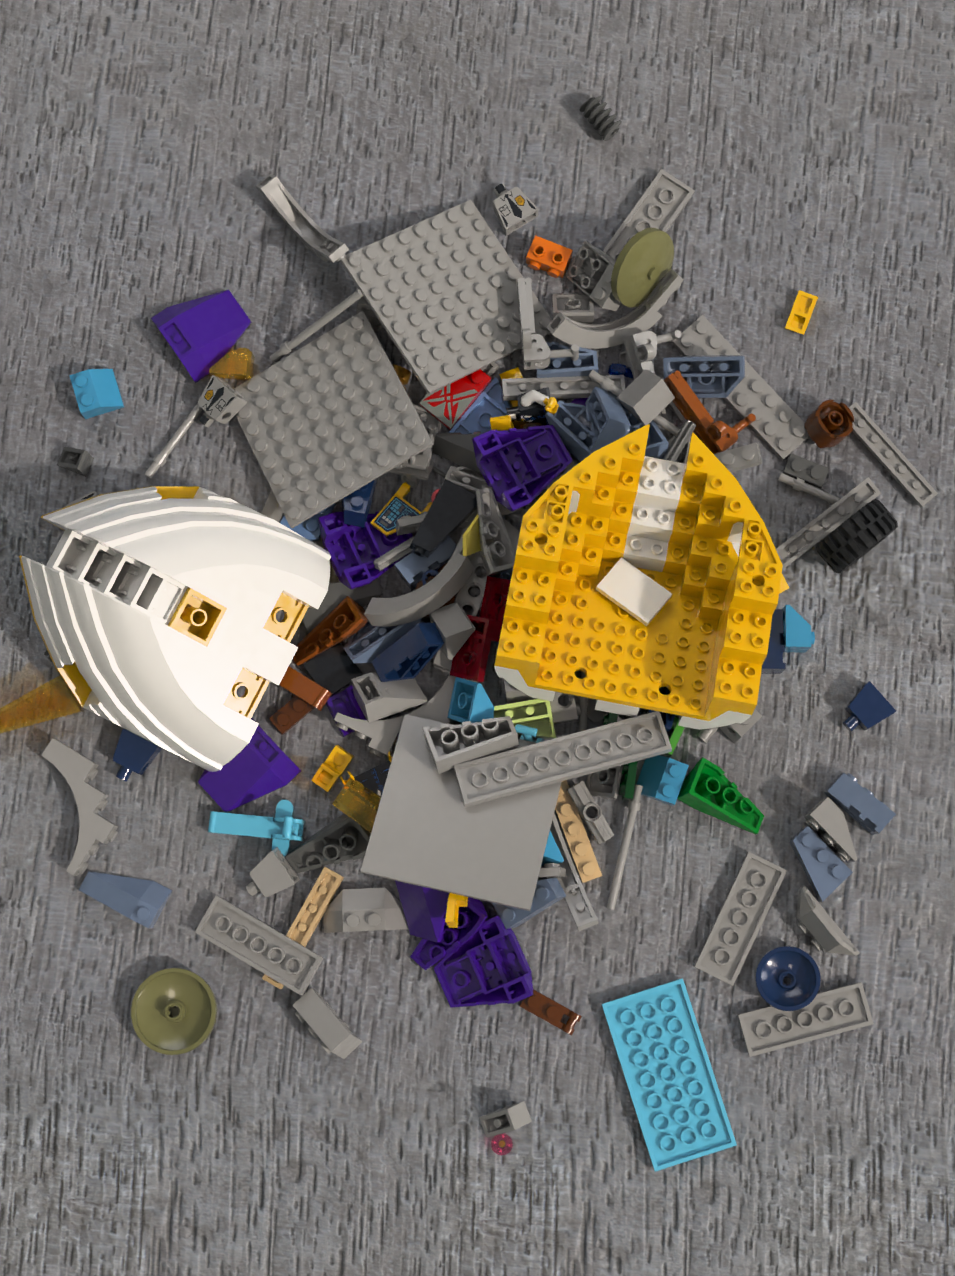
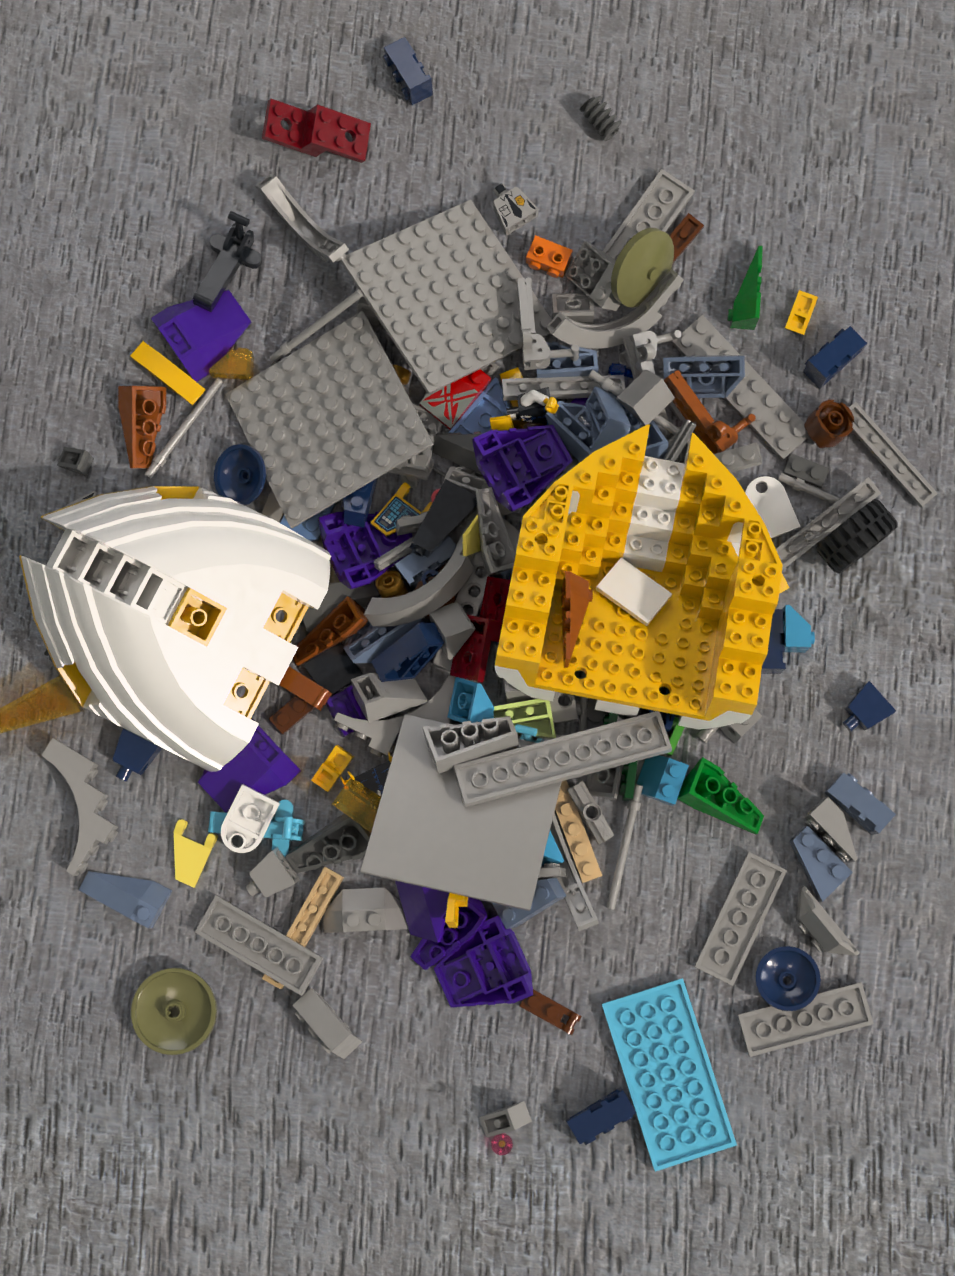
dark azure slope [69,369,124,419] -> none
light grey torso [198,375,247,428] -> none
none -> dark orange wedge [118,386,166,468]
none -> yellow slope [130,341,205,405]
none -> light yellow flag [173,819,218,888]
none -> black piece [193,211,262,312]
none -> dark blue dish [214,444,266,506]
none -> white tile [221,784,280,853]
none -> dark red bracket [262,99,371,163]
none -> pearl gold wheel [375,570,409,598]
none -> dark blue wedge [383,37,433,105]
none -> dark orange wedge [561,571,593,668]
none -> dark blue wedge [566,1087,636,1145]
none -> reddish brown plate [669,213,704,265]
none -> green wedge [727,246,763,330]
none -> white tile [745,476,801,539]
none -> dark blue wedge [803,326,867,389]

